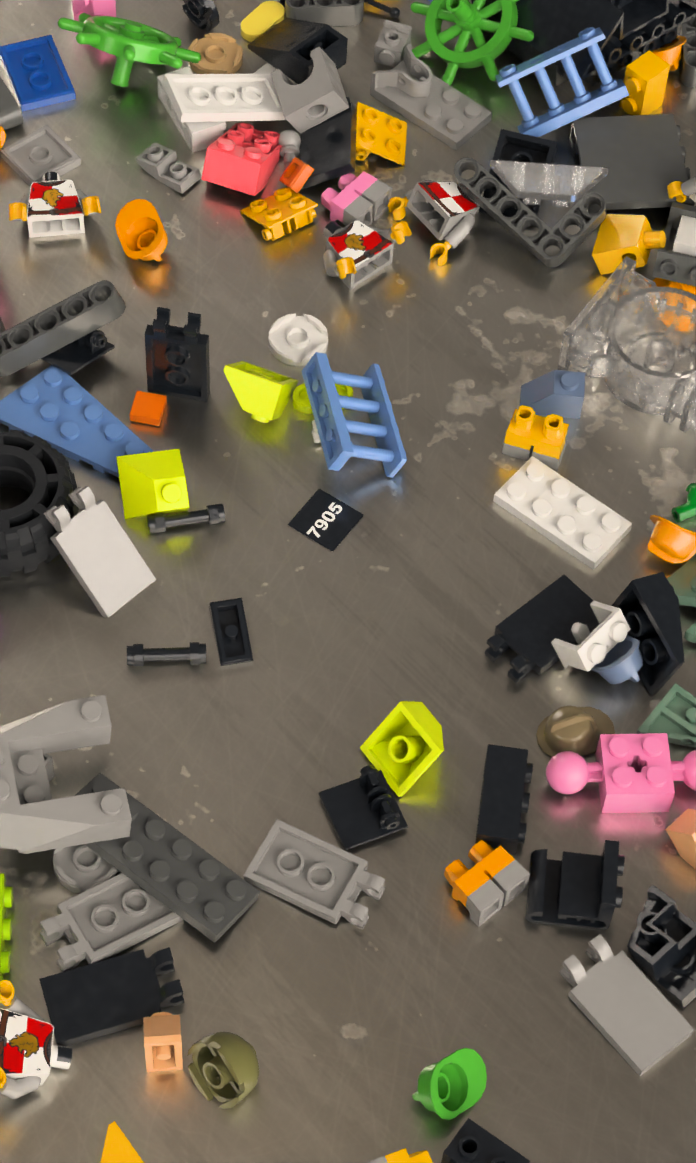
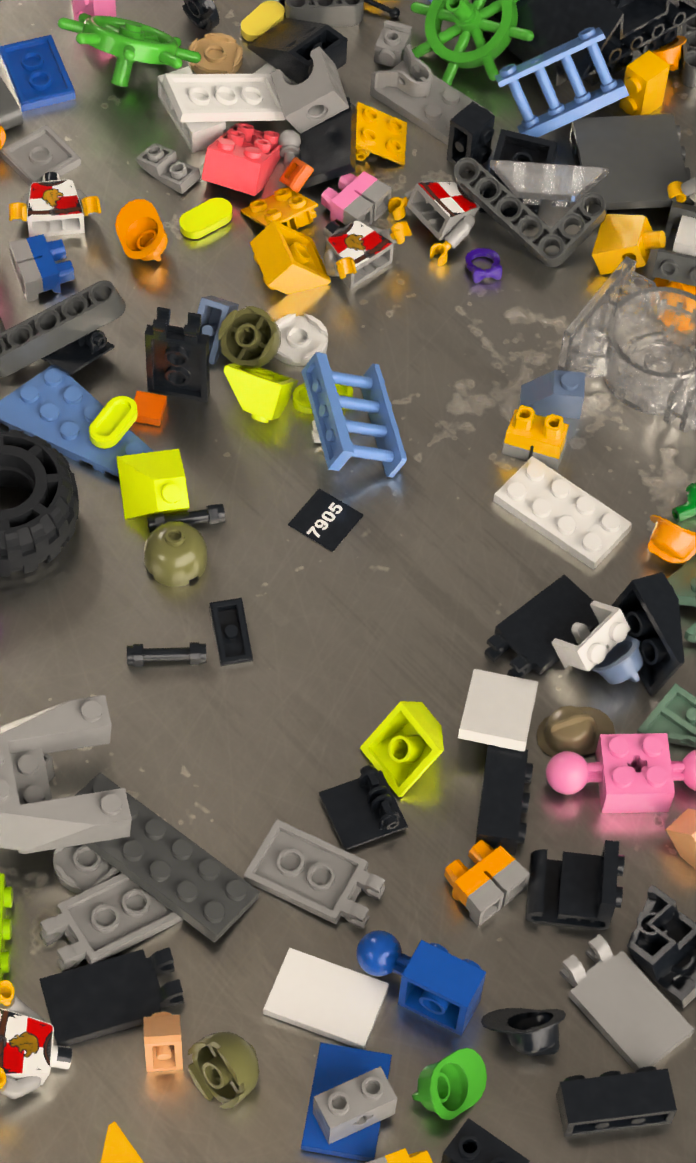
tile [43,486,156,618] -> none
none -> hips [9,234,75,303]
none -> neon yellow tile [89,396,138,449]
none -> olive cylinder [144,521,207,587]
none -> neon yellow tile [179,198,232,239]
none -> sand blue slope [197,295,239,365]
none -> olive cylinder [218,306,281,369]
none -> yellow slope [249,220,331,295]
none -> white tile [263,947,389,1050]
none -> blue tile [301,1042,392,1162]
none -> light grey brick [313,1066,397,1144]
none -> blue brick [356,930,486,1036]
none -> black brick [447,101,495,174]
none -> white tile [458,669,538,752]
none -> dark purple piece [465,248,502,283]
none -> black piece [481,1008,566,1056]
none -> black brick [556,1066,677,1137]

